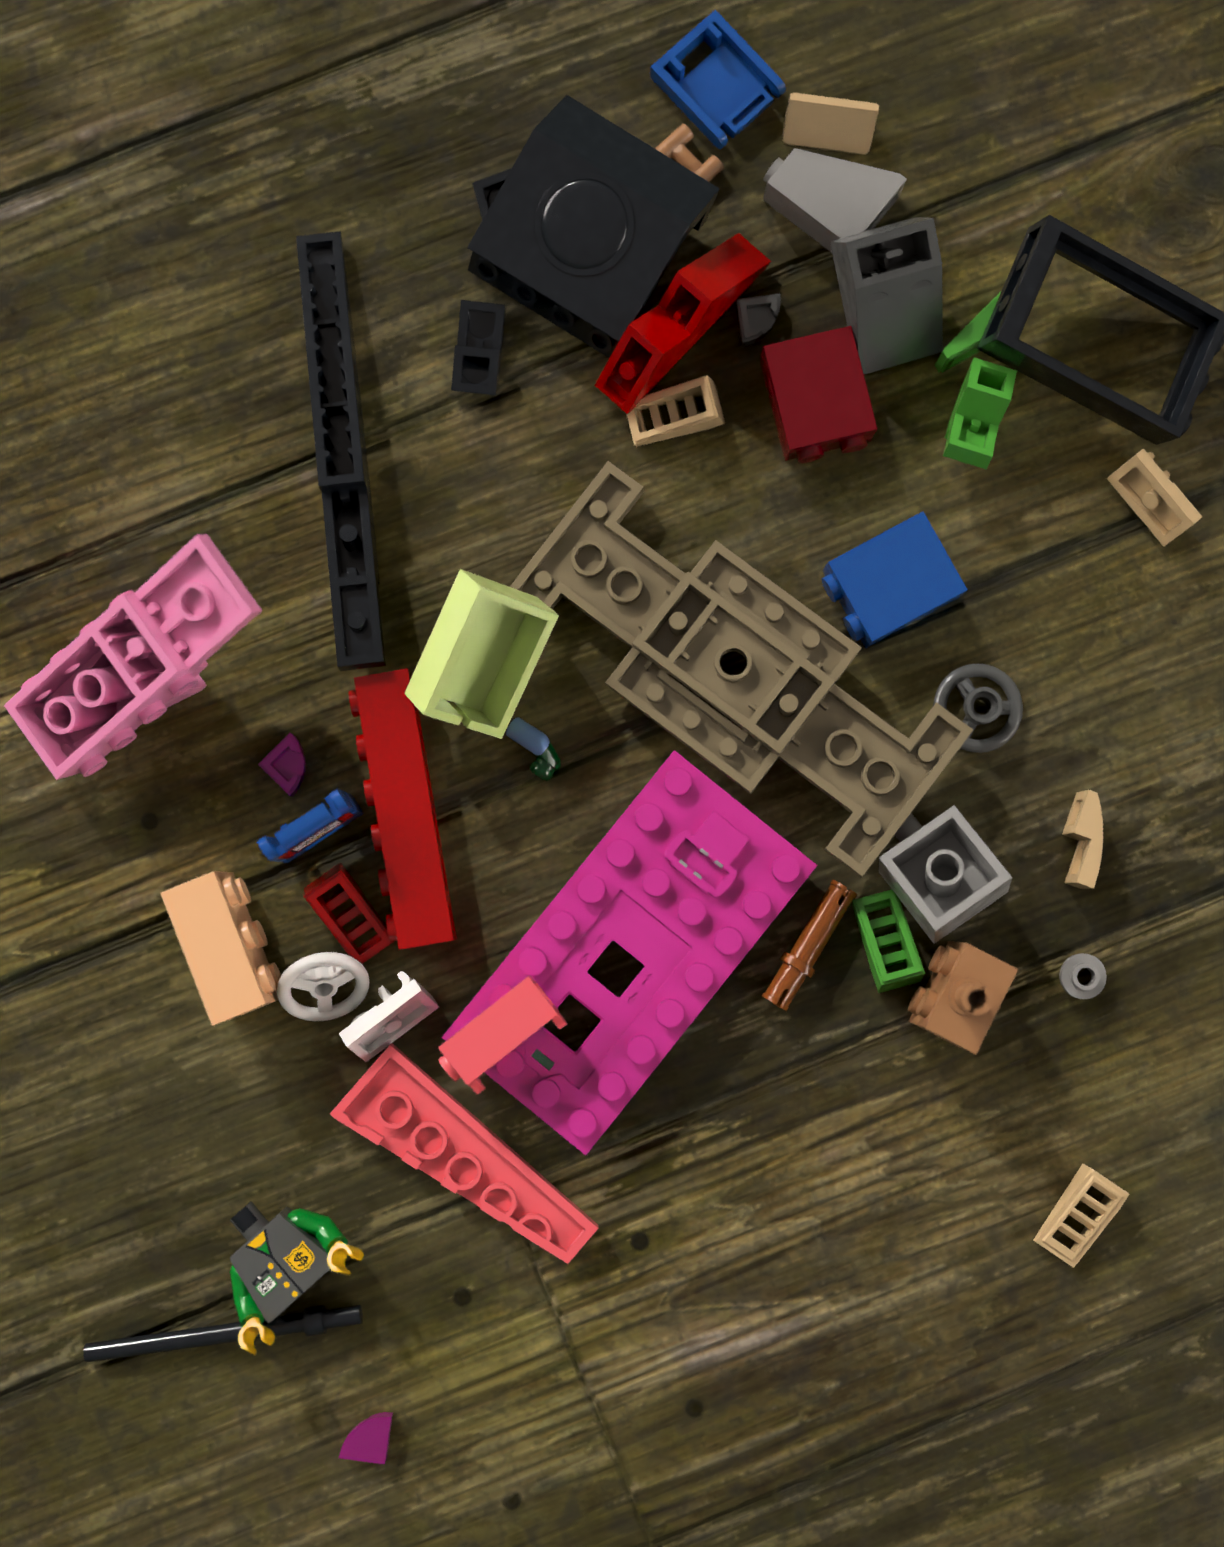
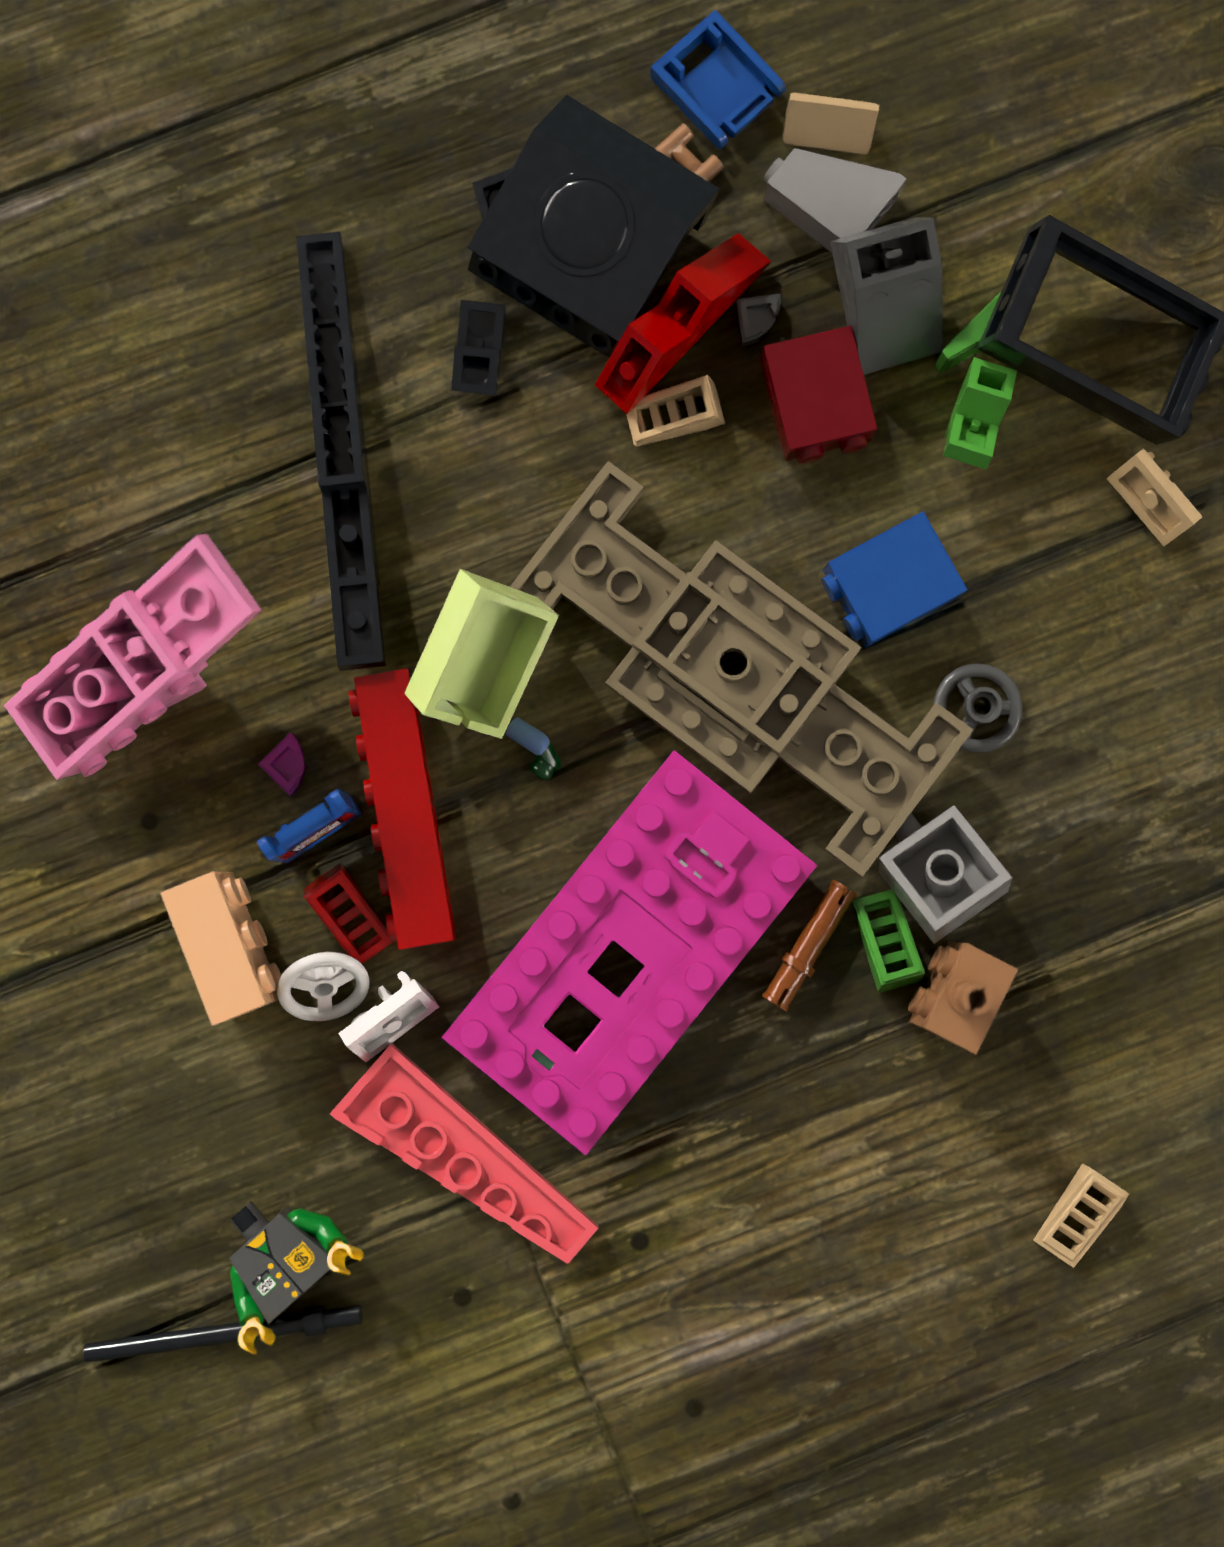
magenta tile [339,1412,393,1465] -> none
coral brick [438,974,567,1095] -> none
light grey plate [1059,953,1107,999] -> none
tan slope [1062,790,1103,889] -> none

